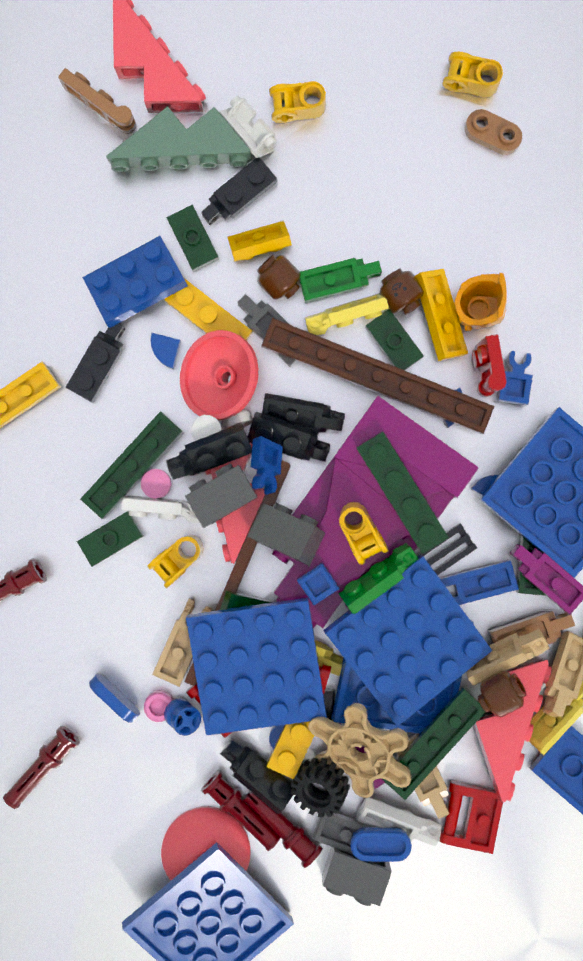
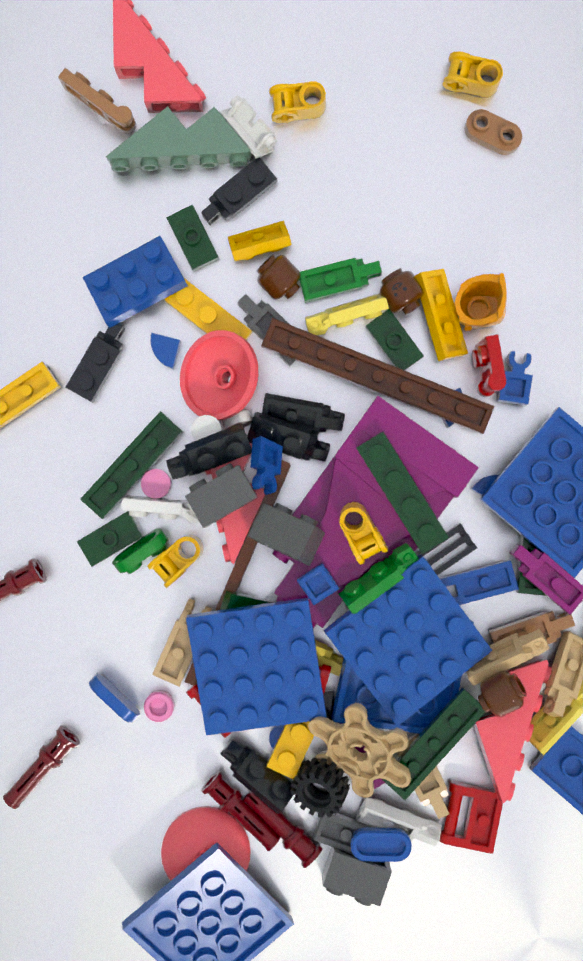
blue wheel [164,698,201,736] -> none
none -> green plate [112,528,168,574]

